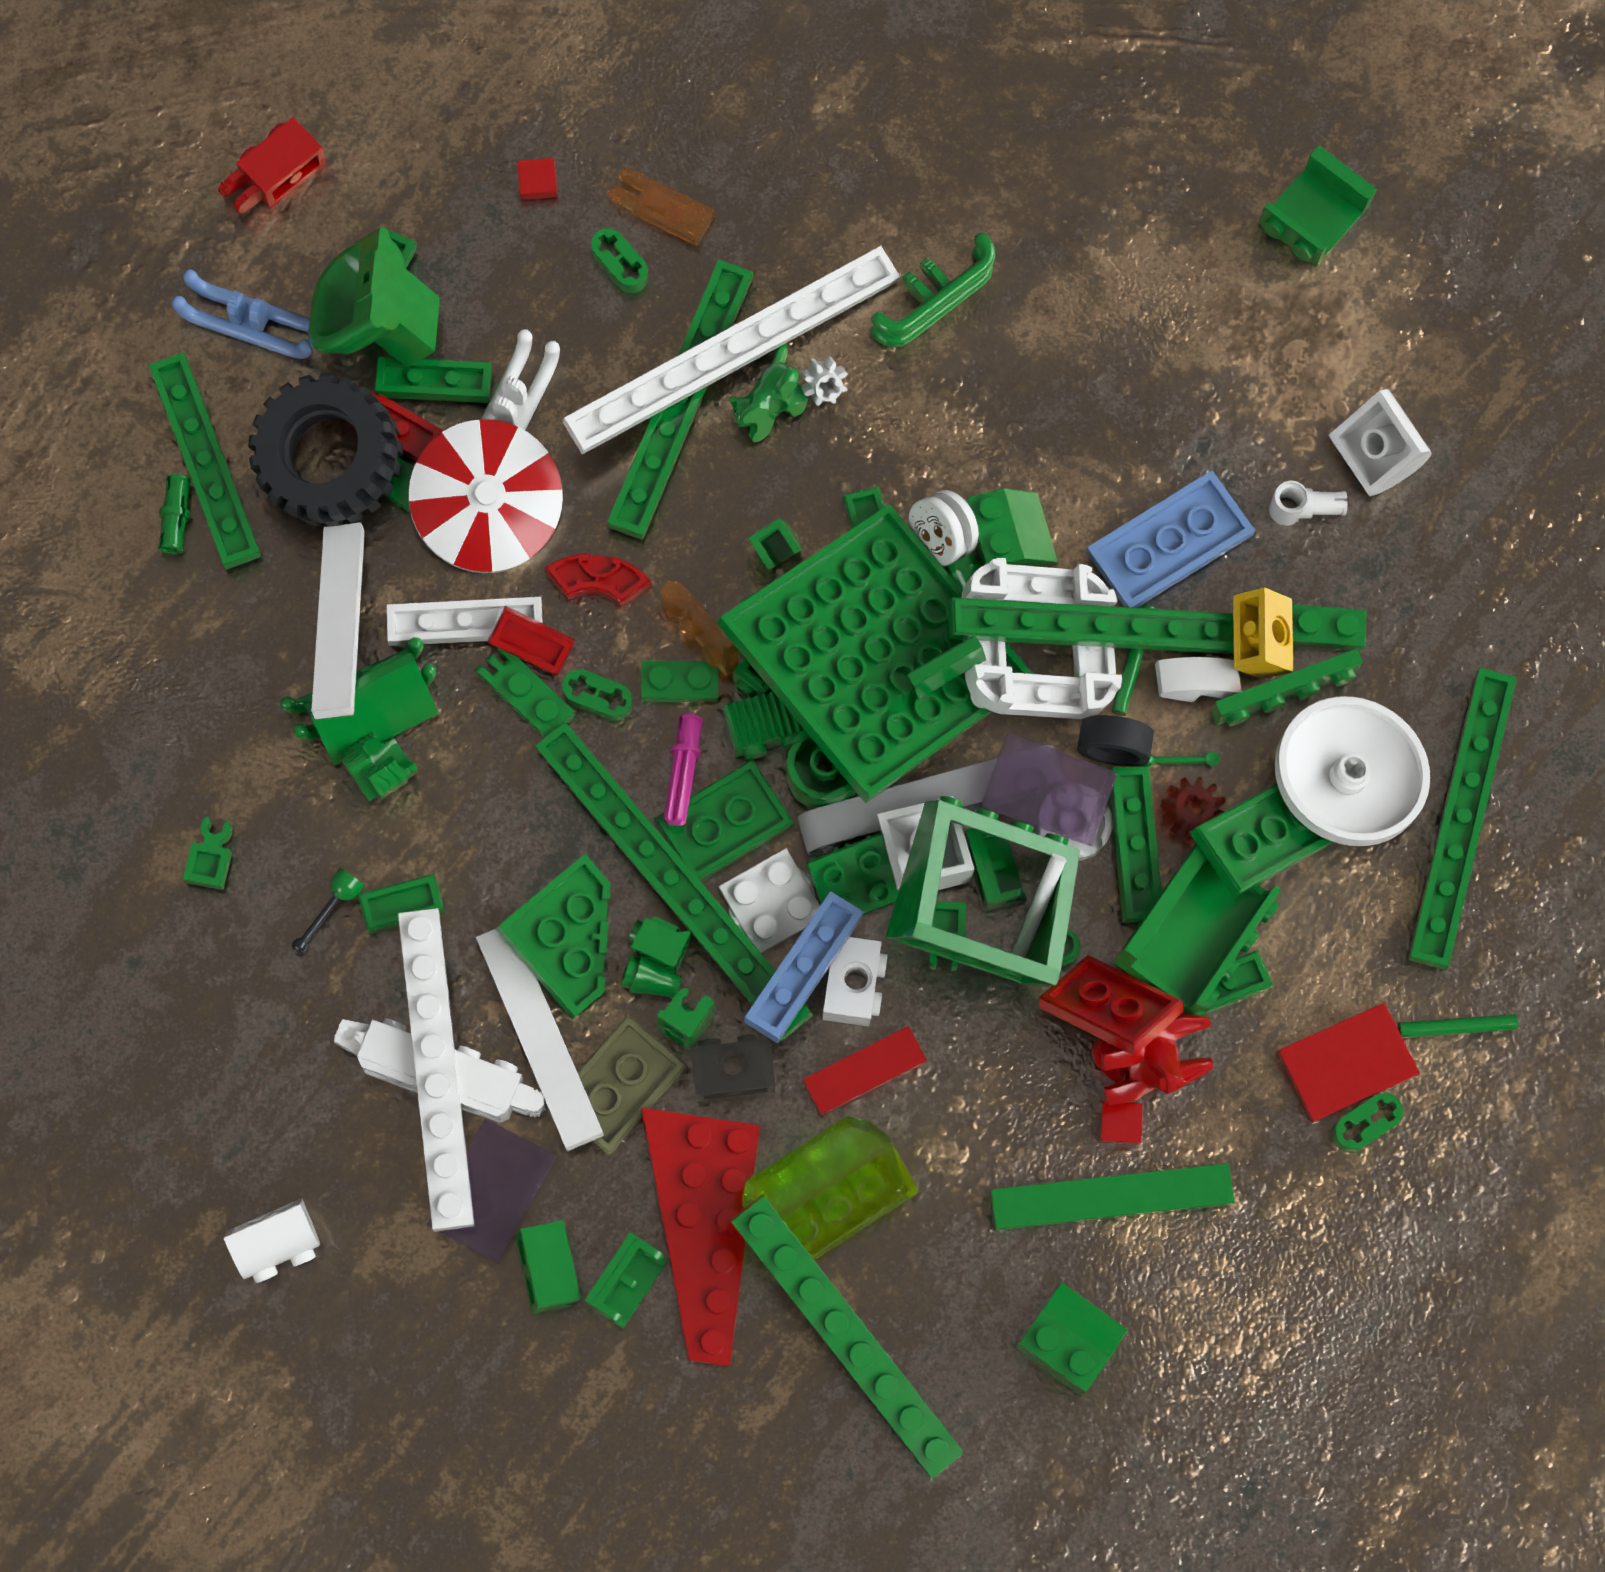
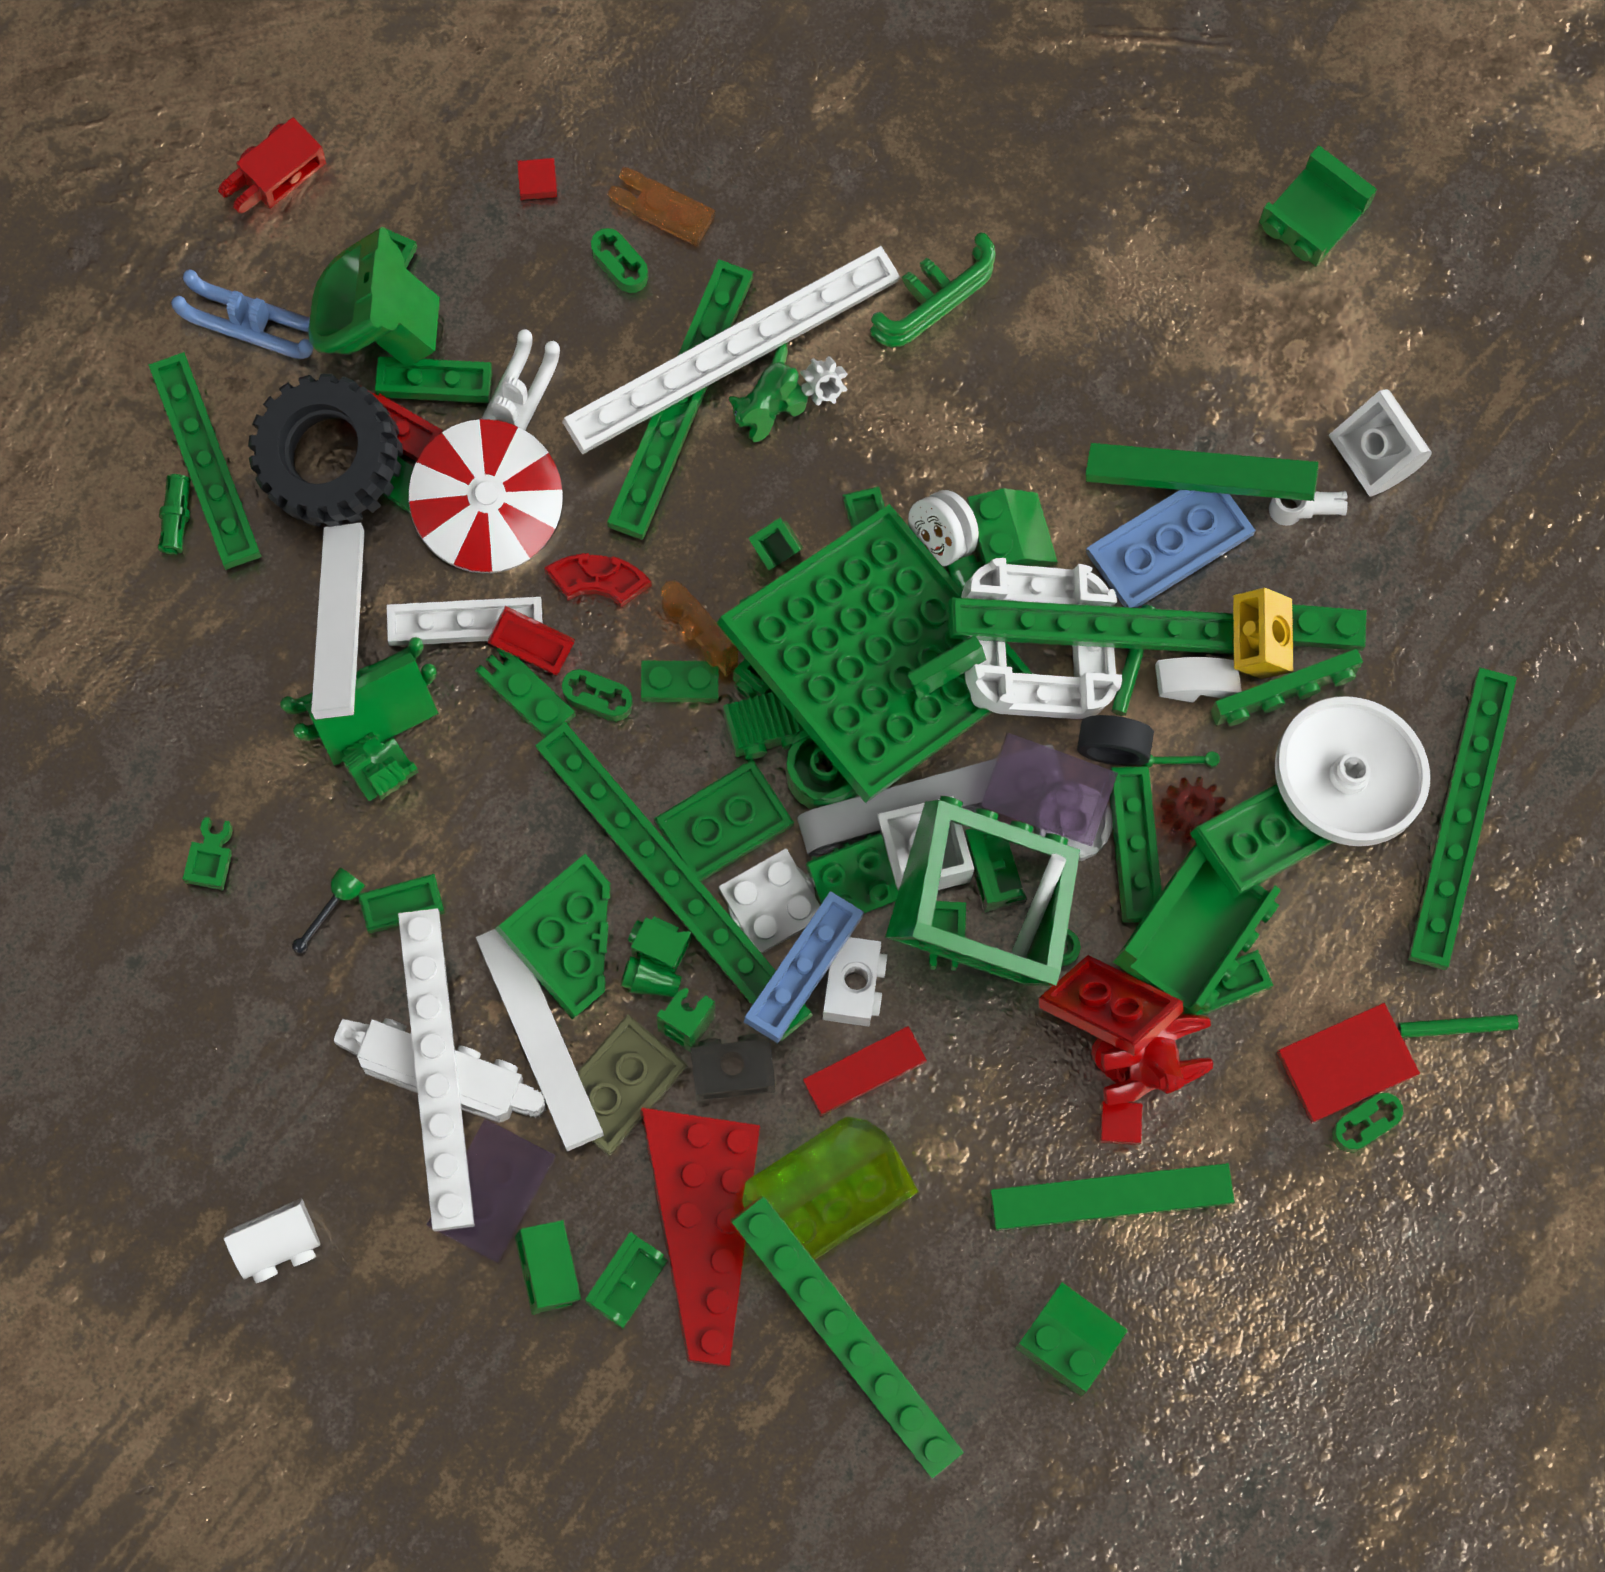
dark pink axle [664,713,703,826] -> none
none -> green tile [1085,443,1319,501]

